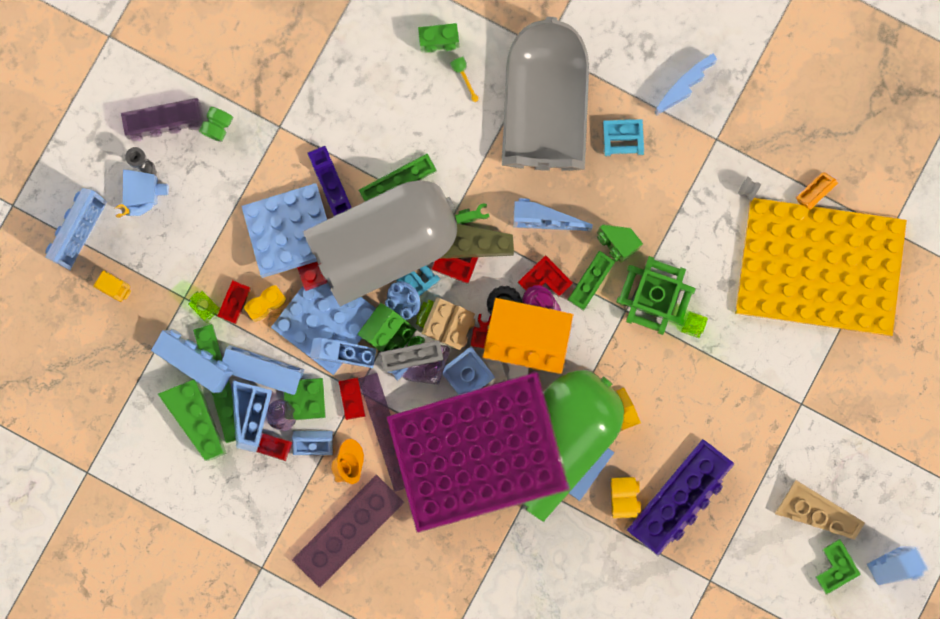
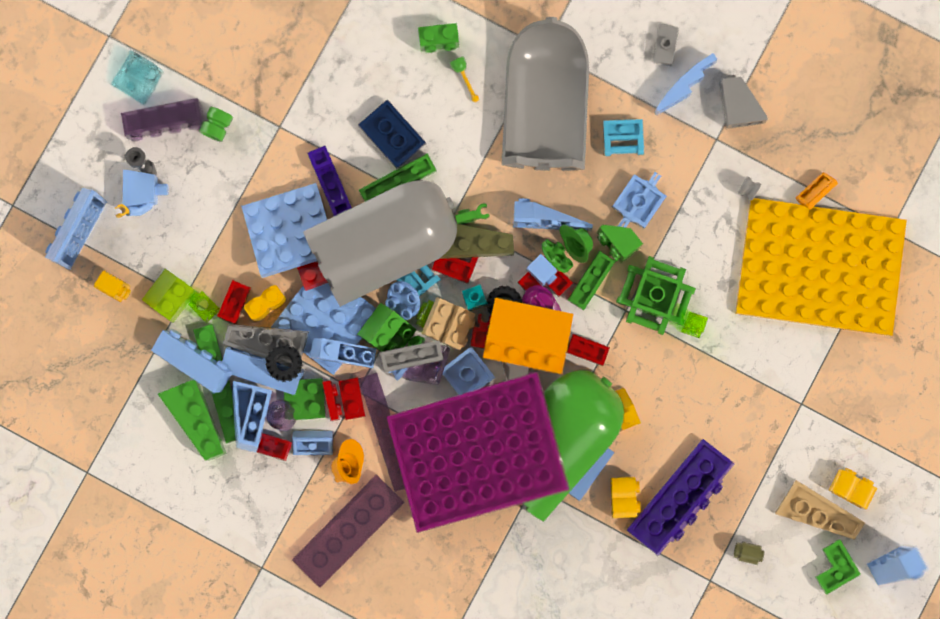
none -> clear light blue slope [111,50,164,105]
none -> lime slope [142,268,197,323]
none -> light grey wing [223,324,309,367]
none -> black tyre [266,344,303,382]
none -> red plate [322,380,343,422]
none -> dark blue plate [358,99,426,169]
none -> teal brick [462,284,487,311]
none -> light blue brick [526,254,558,286]
none -> bright green dish [541,239,573,273]
none -> bright green piece [559,225,593,263]
none -> red plate [566,334,610,366]
none -> light blue plate [612,172,667,229]
none -> light grey plate [653,24,679,66]
none -> light grey slope [719,75,768,129]
none -> olive brick [733,541,764,565]
none -> yellow brick [828,468,877,510]

